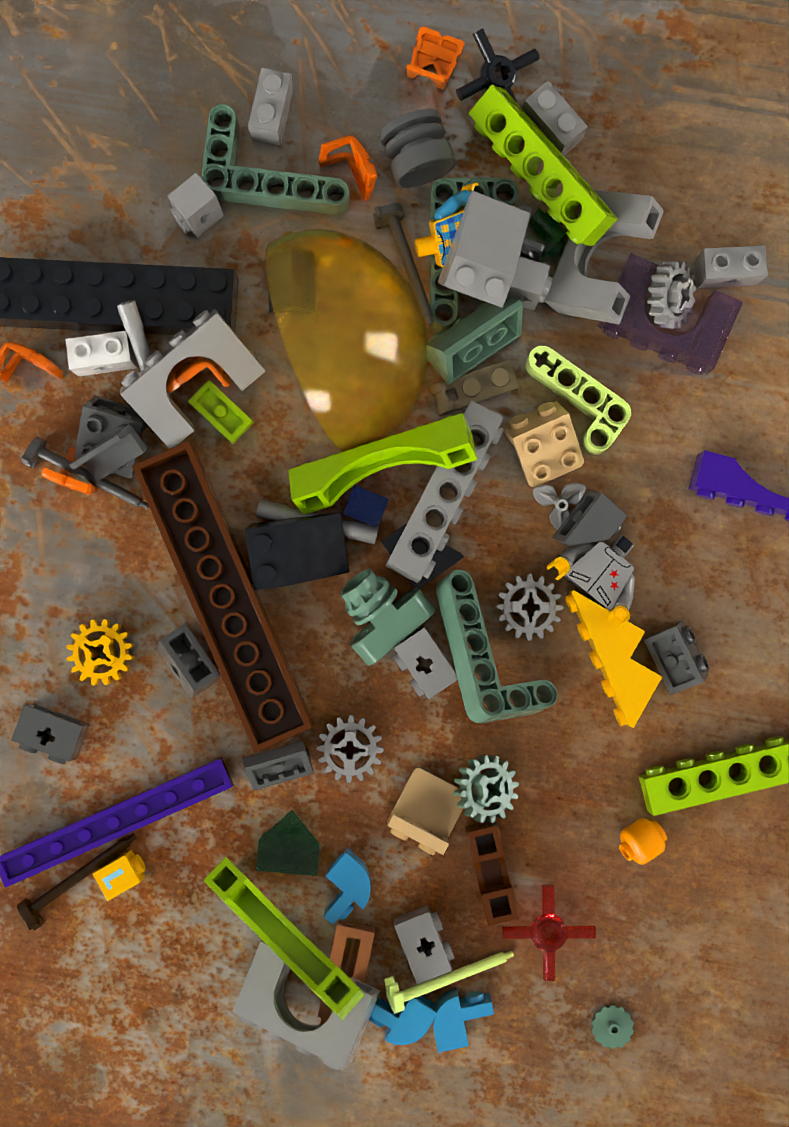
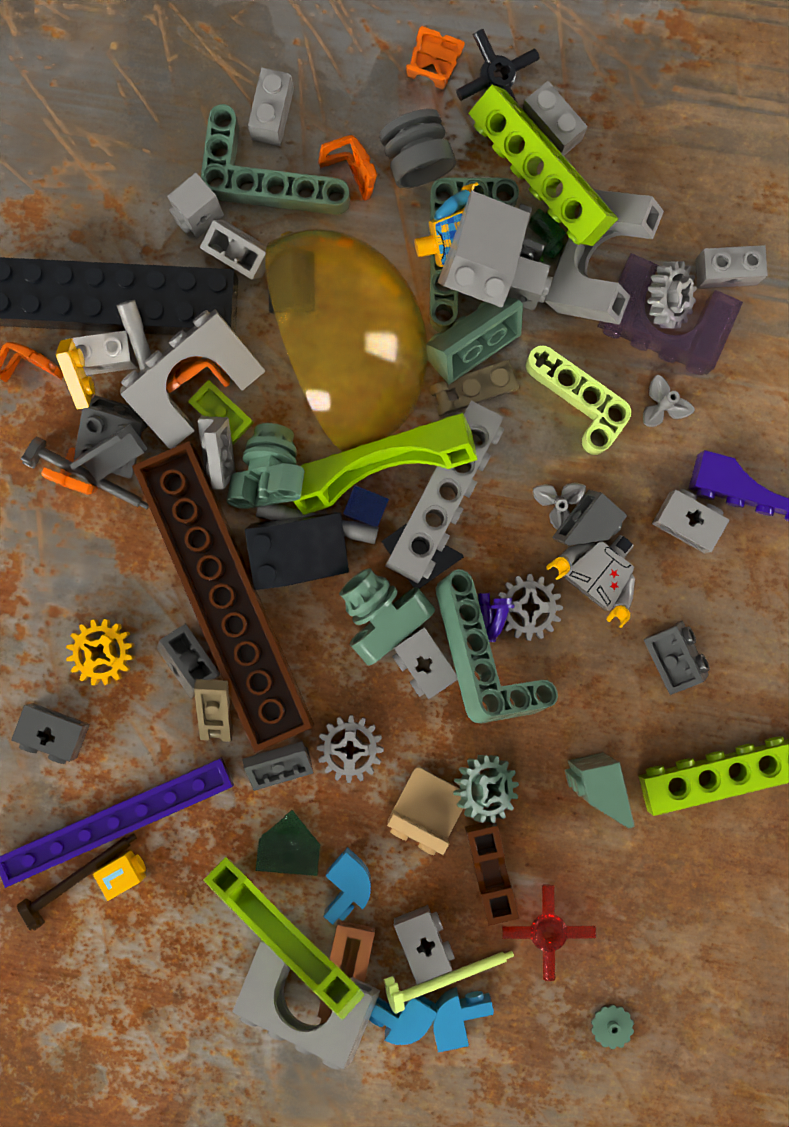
dark grey piece [373,203,433,326] -> none
tan bracket [502,401,584,487] -> none
yellow slope [564,590,662,728] -> none
light orange head [619,818,667,865] -> none
none -> yellow plate [56,338,95,410]
none -> dark tan plate [194,679,233,742]
none -> light grey bracket [198,416,236,490]
none -> light grey brick [200,220,275,280]
none -> sand green beam [226,423,305,509]
none -> dark purple plant [478,593,515,642]
none -> sand green slope [565,752,635,828]
none -> light grey plant [643,375,695,427]
none -> light grey brick [652,489,729,554]

